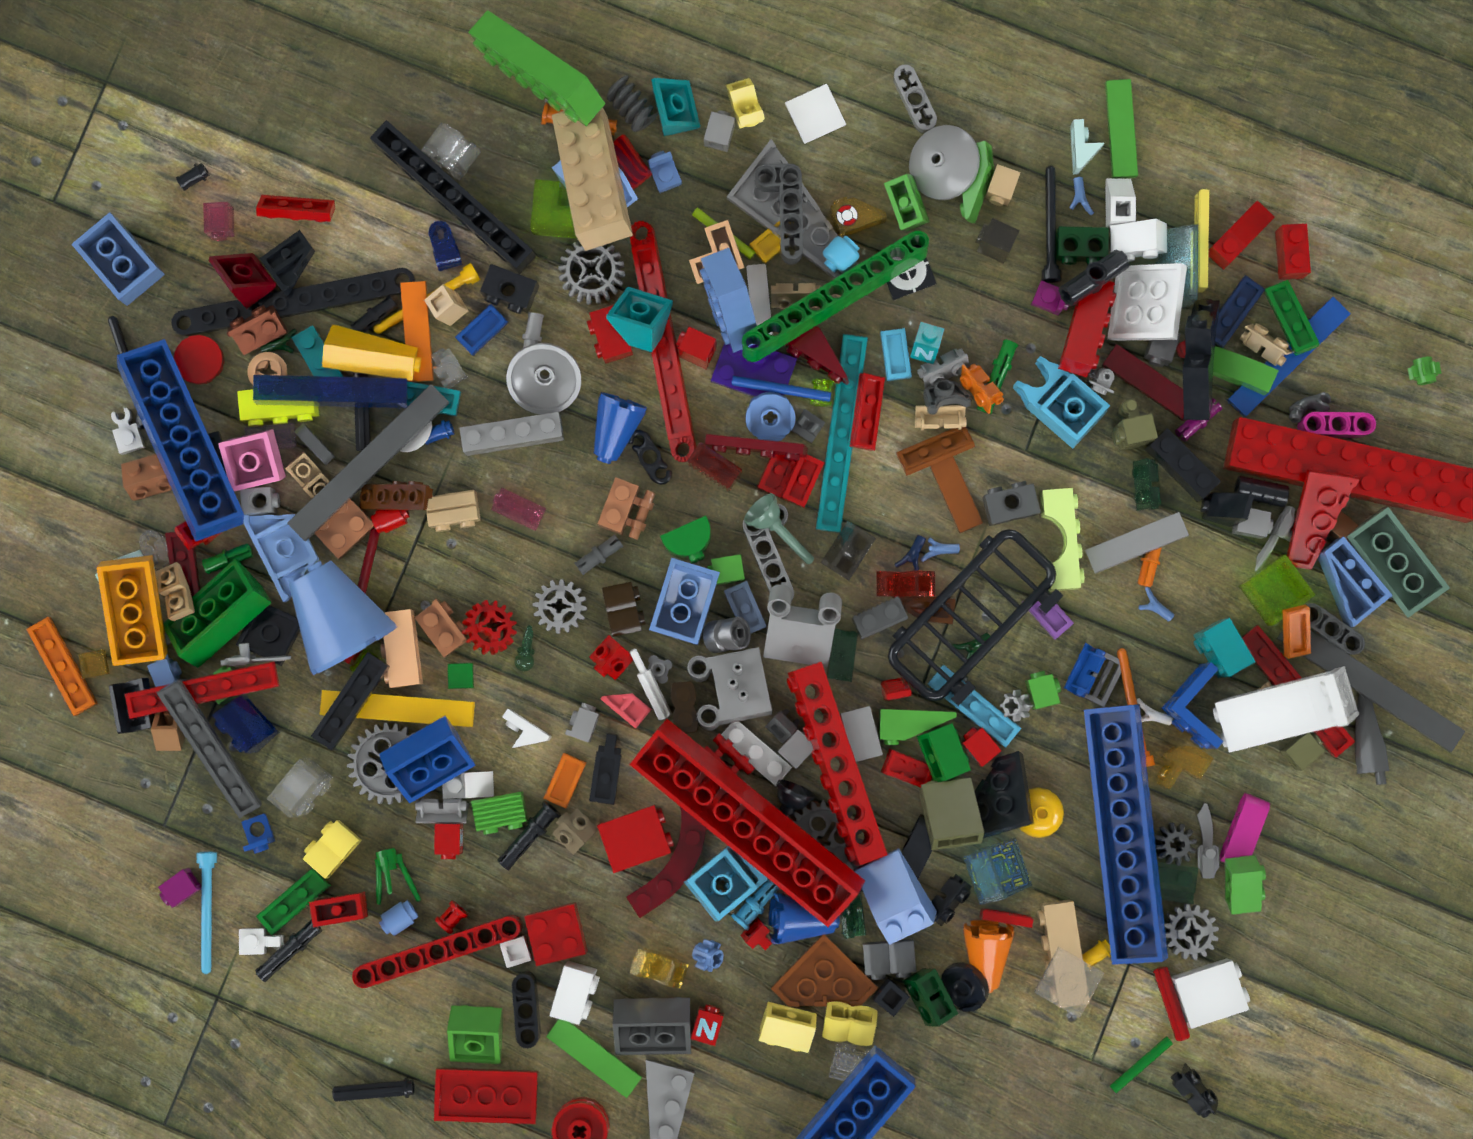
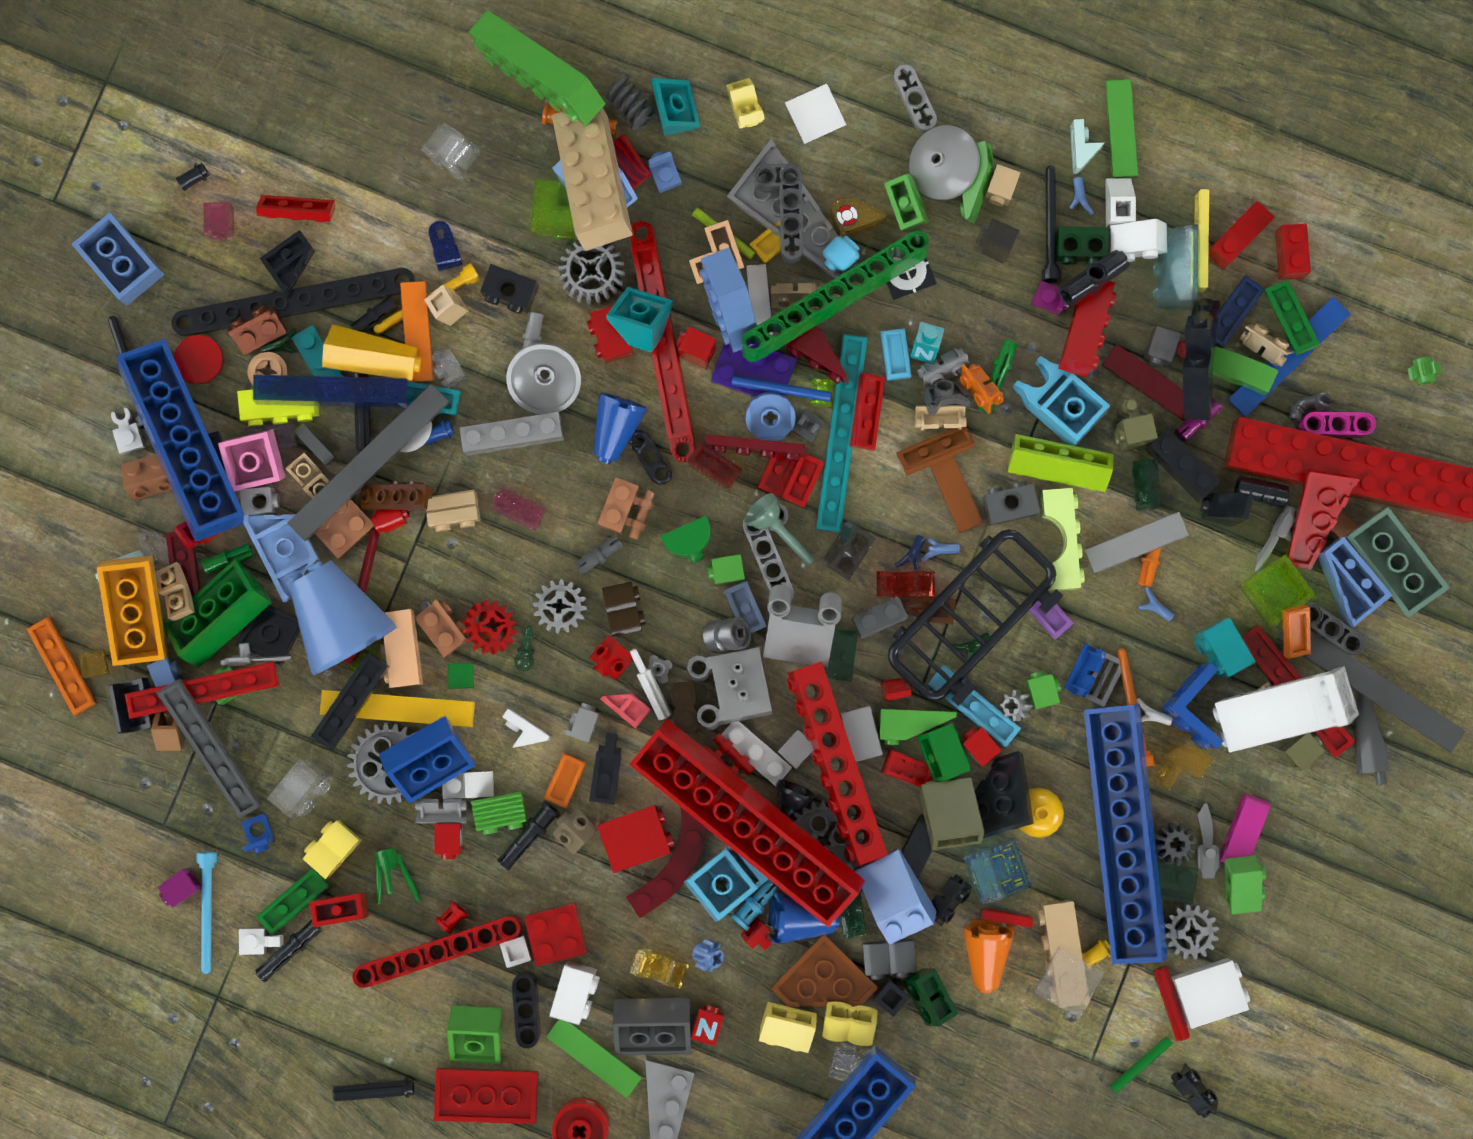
dark red slope [208,253,276,309] -> none
clear blue slope [212,695,280,753] -> none
black brick [370,120,536,274] -> none
medium blue brick [379,900,419,936] -> none
blue tile [455,304,509,356] -> none
medium blue slope [649,558,720,645] -> none
light grey brick [704,110,735,152] -> none
dark grey tile [765,709,800,744] -> none
black tile [941,962,989,1012] -> none
light grey hinge [1087,368,1114,396] -> none
white plate [1107,263,1187,341] -> none
light grey brick [1232,508,1273,539] -> none
none -> lime brick [1008,434,1114,492]

